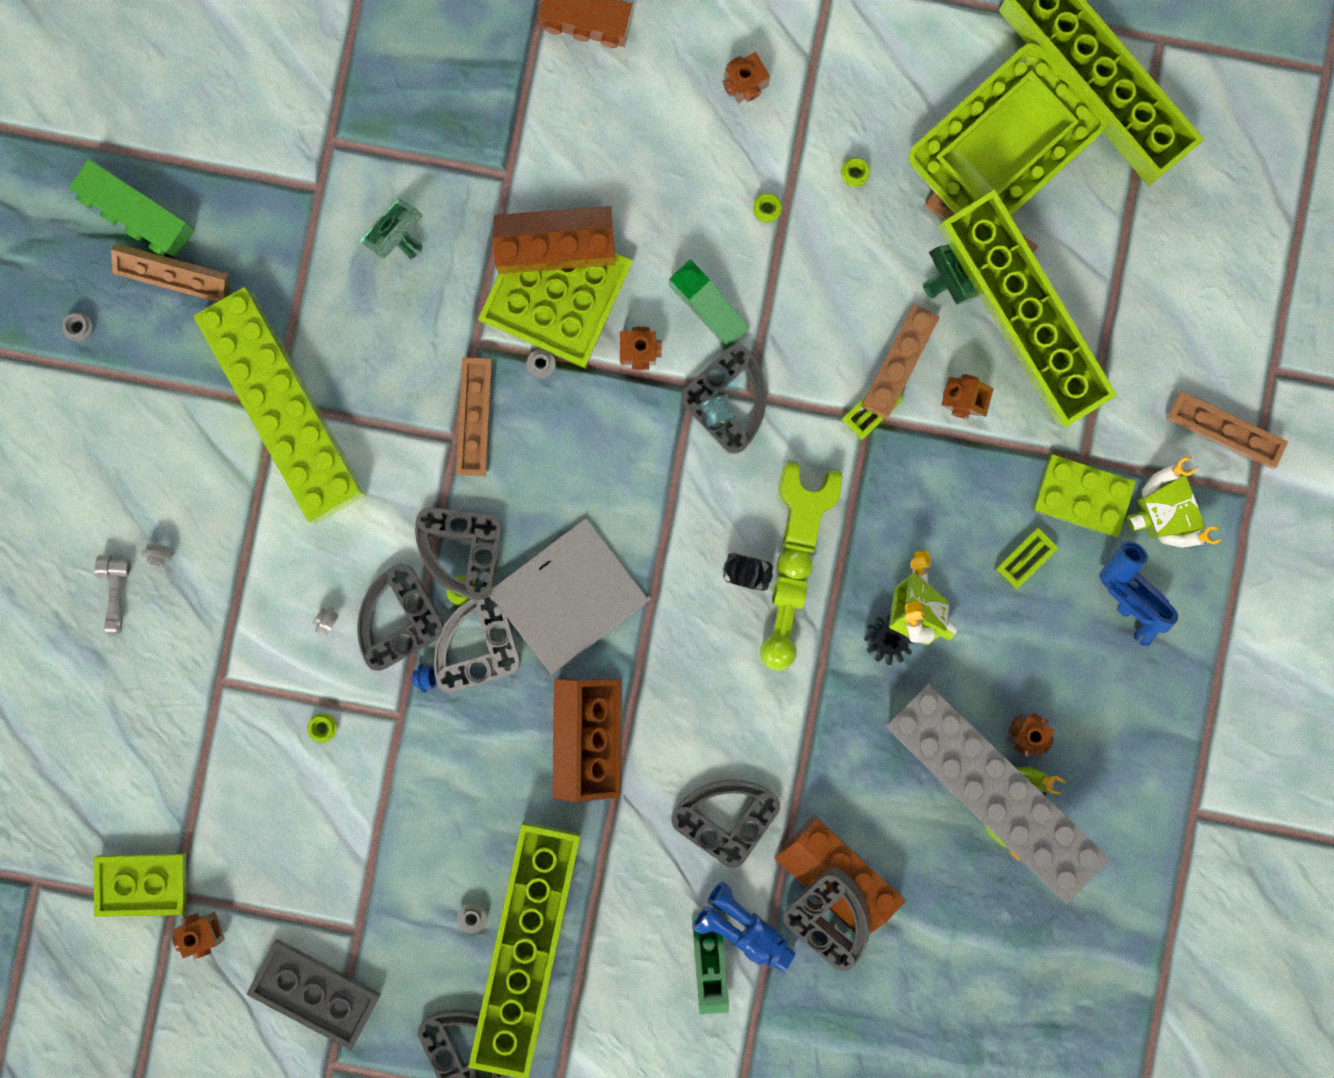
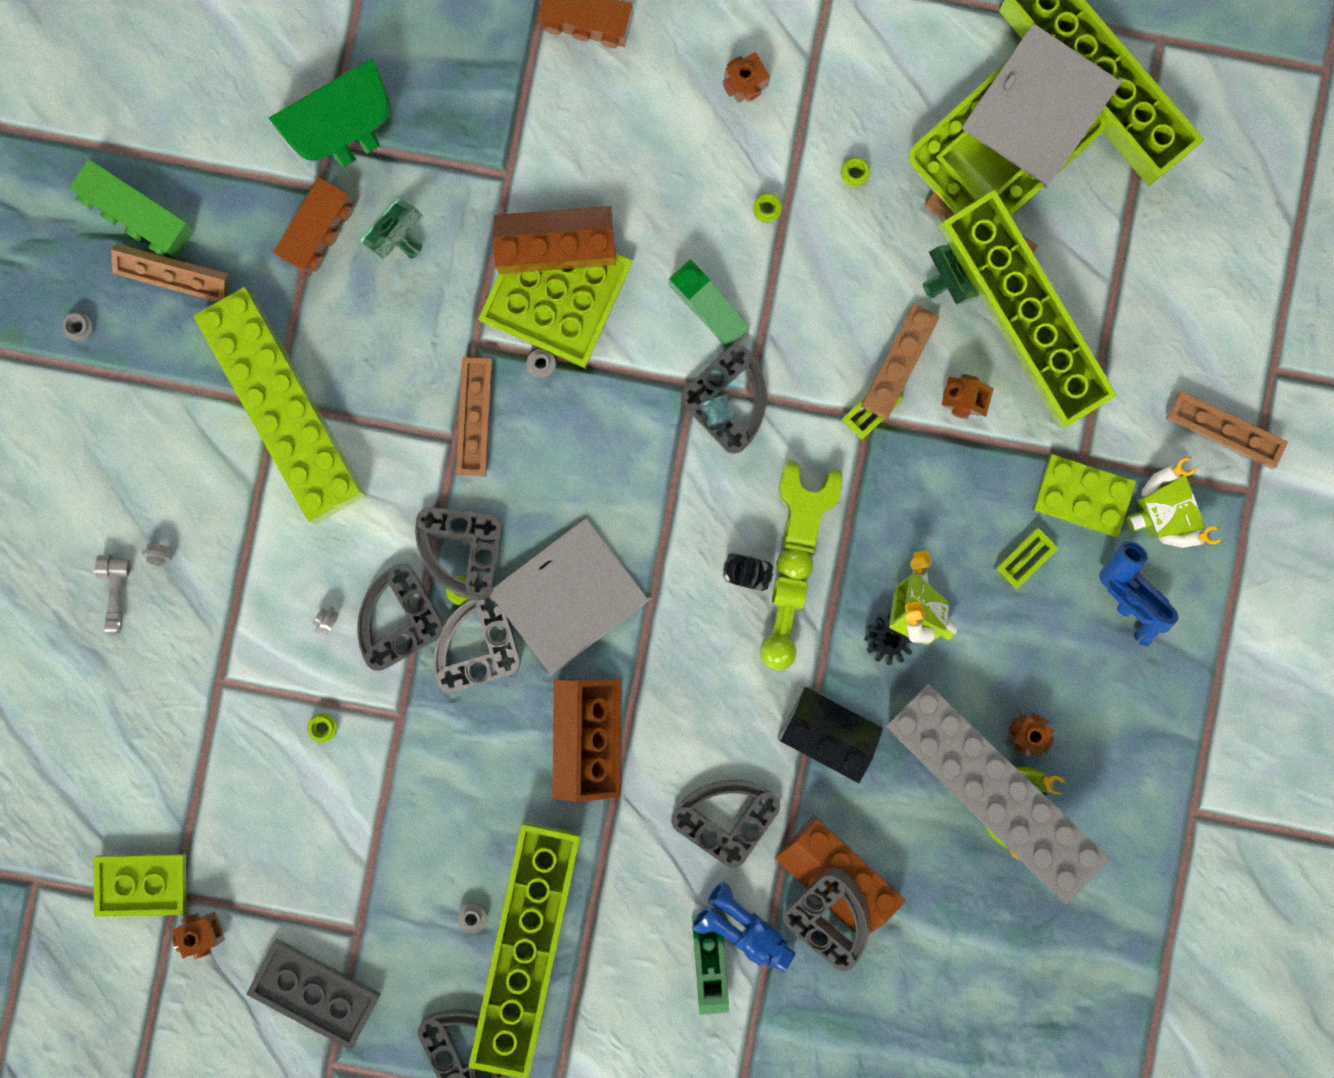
blue plate [412,664,437,693] -> none
dark orange brick [620,326,662,370] -> none
none -> green hips [268,58,391,168]
none -> dark orange brick [273,177,354,276]
none -> black slope [778,687,883,784]
none -> light grey piece [961,23,1123,189]

